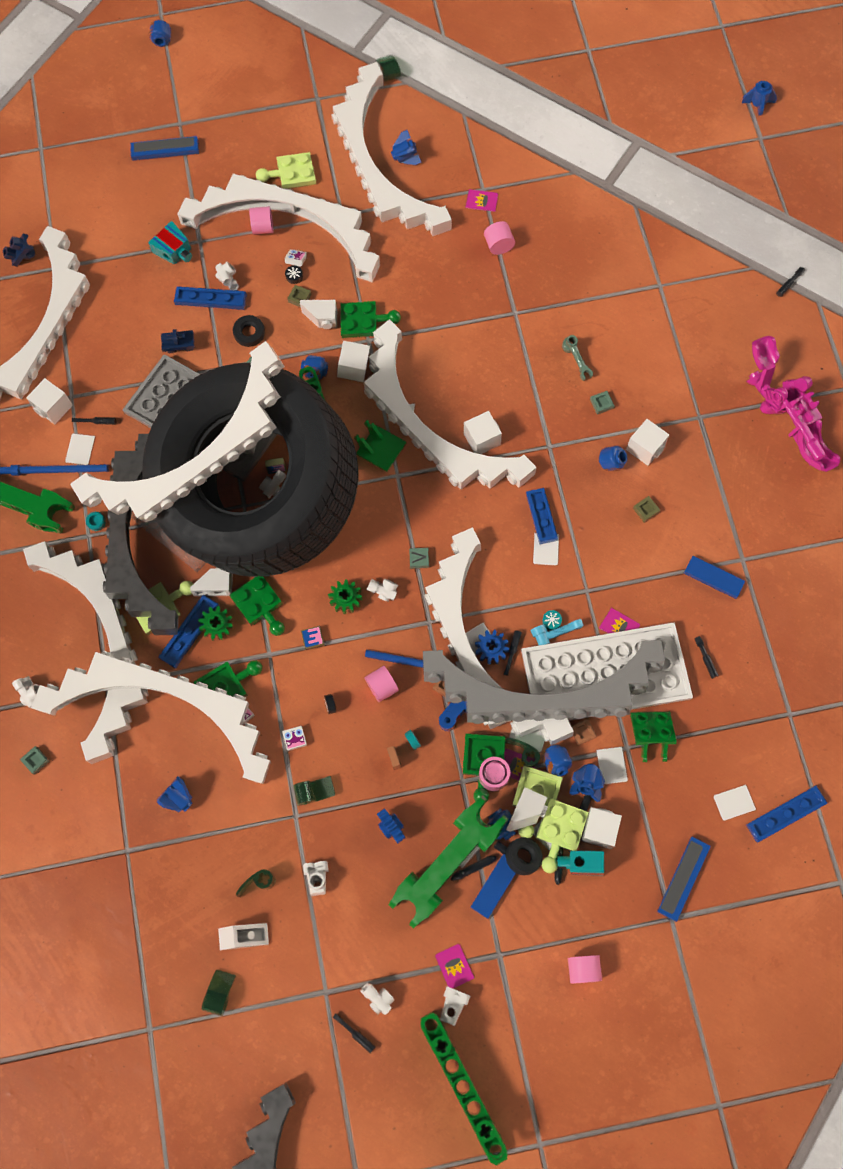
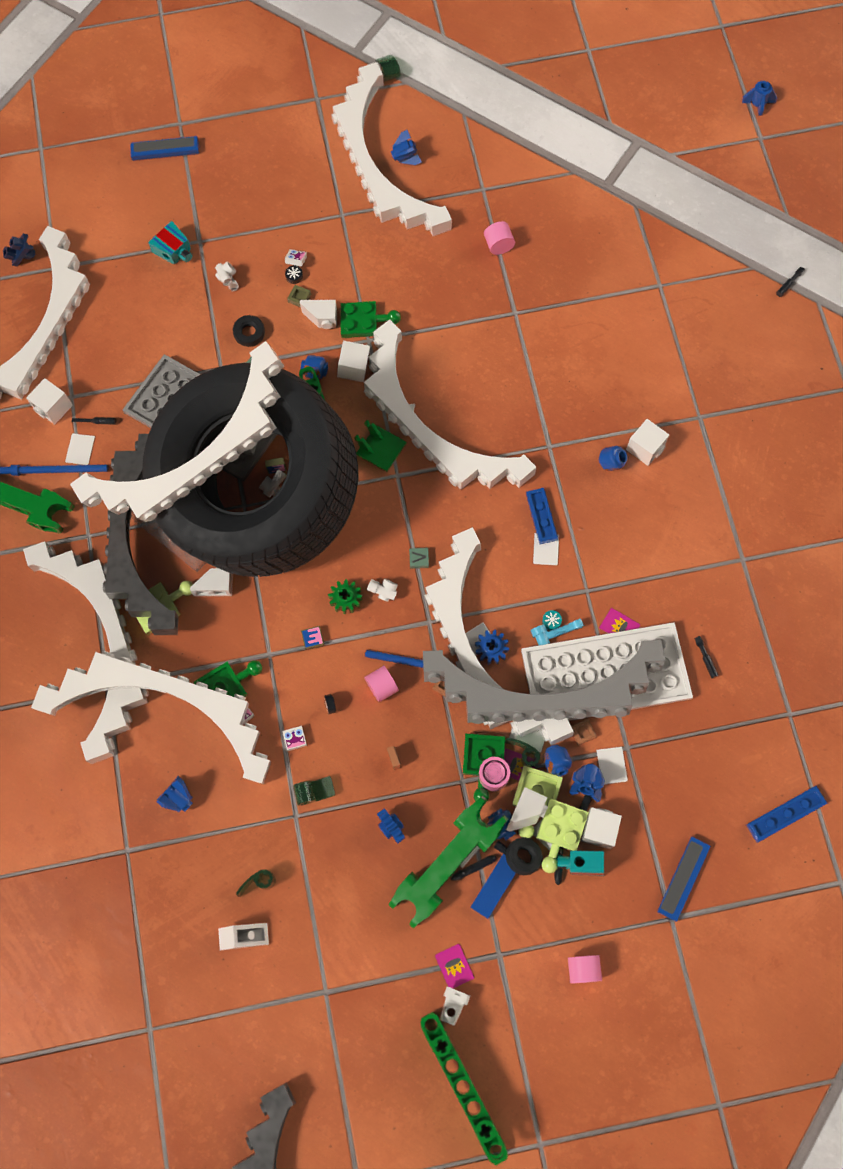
white plate [12,676,39,708] -> none
sand green tile [20,746,49,775] -> none
teal tile [86,512,106,531] -> none
blue head [149,20,171,47] -> none
blue tile [158,595,220,669] -> none
dark blue hips [161,329,195,353] -> none
blue tile [174,286,247,310] -> none
white arch [177,174,380,282] -> none
green gear [198,606,233,641] -> none
clear green panel [202,970,236,1016] -> none
green plate [229,575,285,636] -> none
bright pink piece [250,206,273,235] -> none
yellowish green plate [256,152,316,189] -> none
white plate [303,861,328,896] -> none
black piece [333,1013,376,1053] -> none
white plate [360,983,395,1015] -> none
teal tile [405,729,421,750] -> none
blue leg [439,701,467,731] -> none
white head [464,411,502,454] -> none
dark pink sticker [466,189,498,212] -> none
black piece [504,631,522,676] -> none
sand green brick [562,335,593,381] -> none
sand green tile [590,391,614,415] -> none
green plate [630,712,677,762] -> none
olive tile [633,496,660,523] -> none
blue tile [683,556,745,599] -> none
white sticker [714,785,756,820] -> none
dark pink piece [746,336,840,472] -> none

